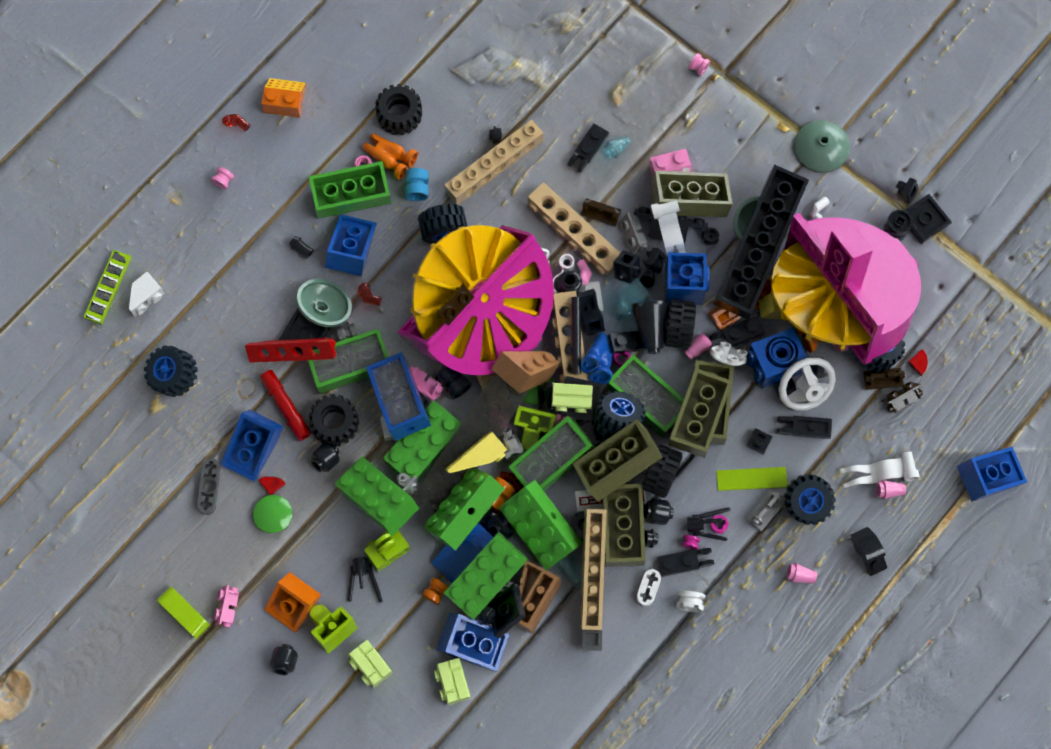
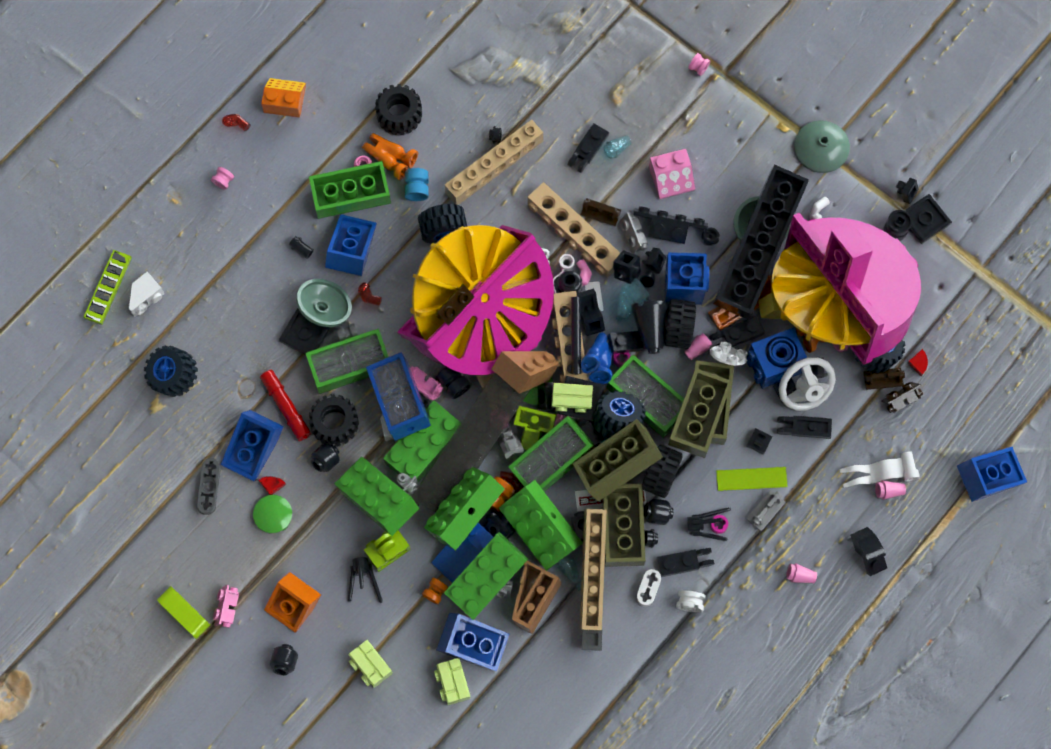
red piece [245,338,336,363] -> none
lime brick [310,604,358,654] -> none
light yellow slope [445,431,507,473] -> none
black plate [479,606,497,625] -> none
black tile [488,583,525,638] -> none
olive brick [650,171,733,217] -> none
white flag [651,200,686,255] -> none
dark pink bush [681,535,700,550] -> none
black wheel [784,474,836,525] -> none

